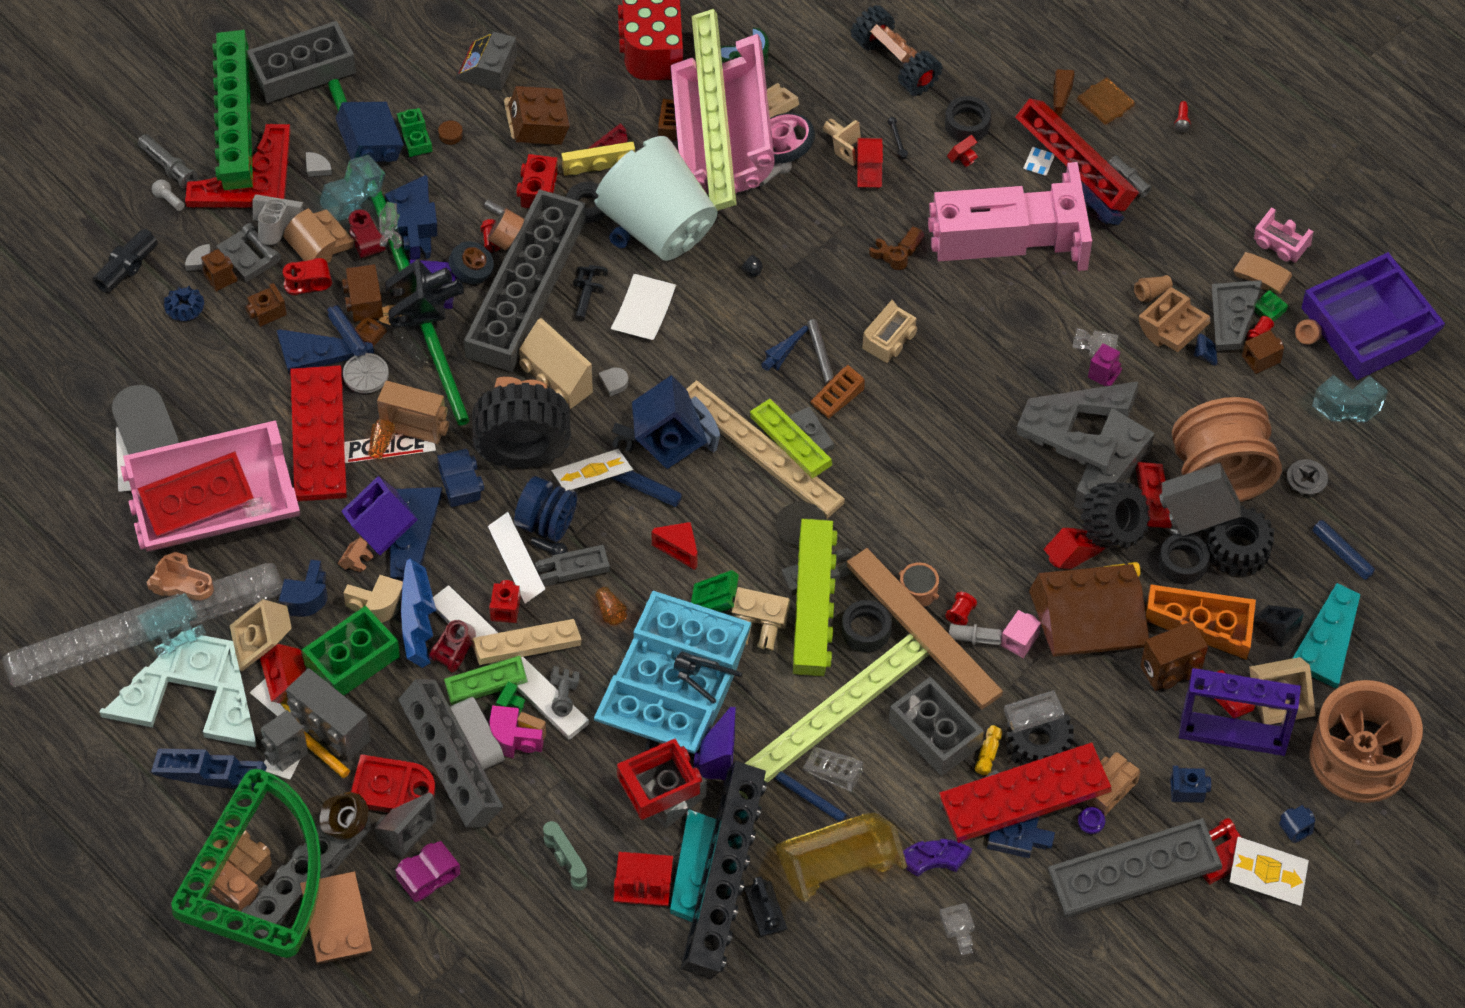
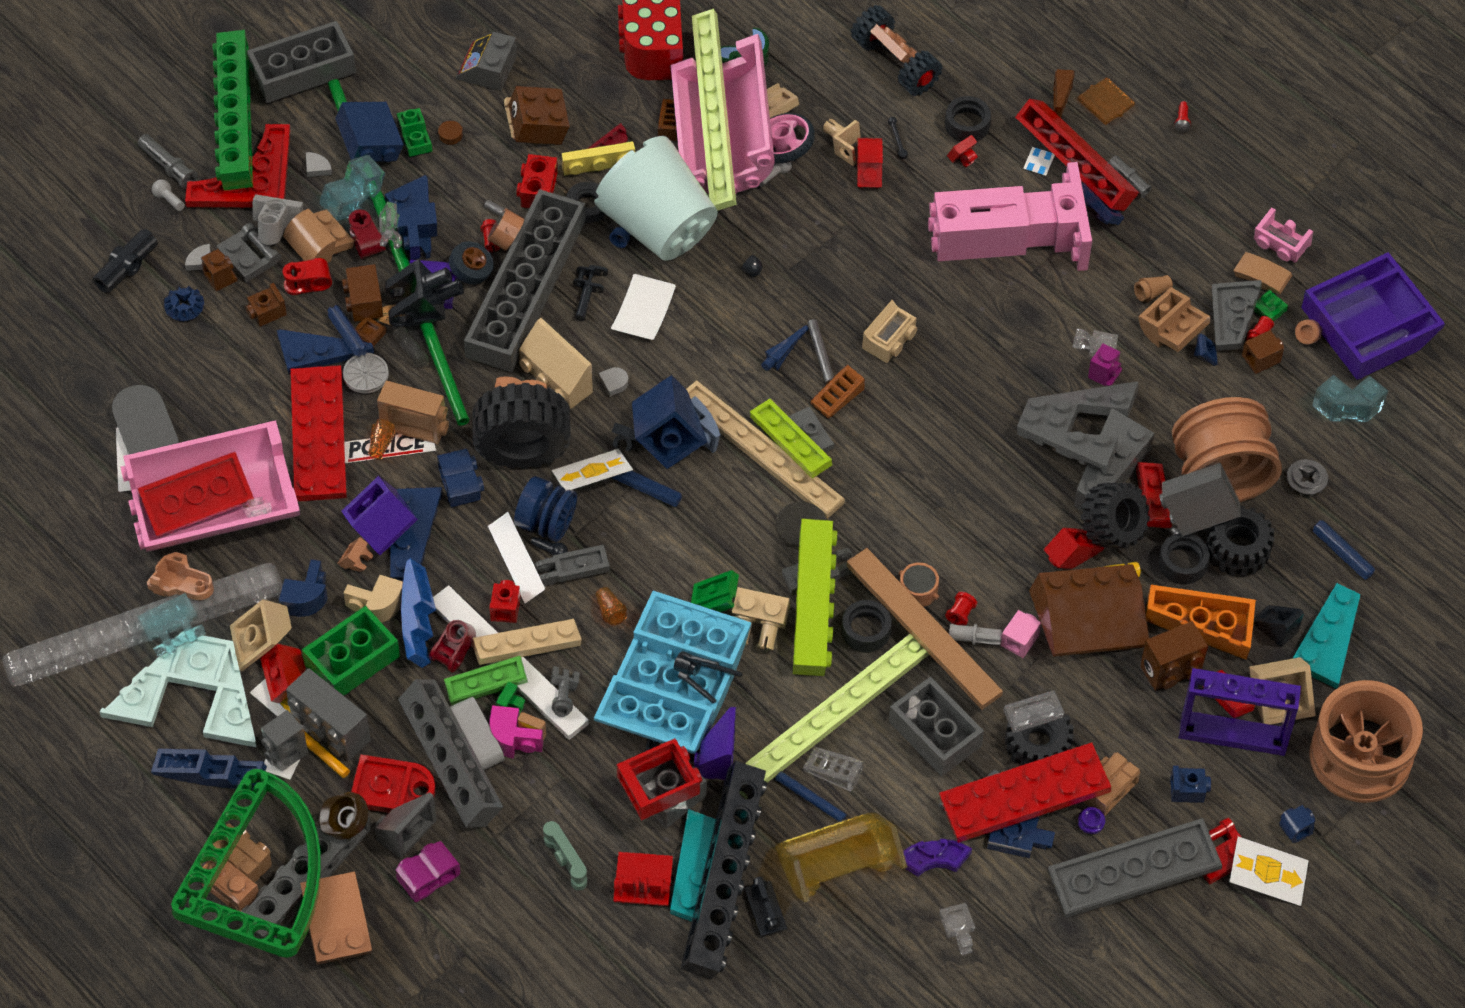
red slope [651,522,698,570] -> none
reddish brown bar [869,226,925,270] -> none
yellow axle [975,725,1003,776] -> none

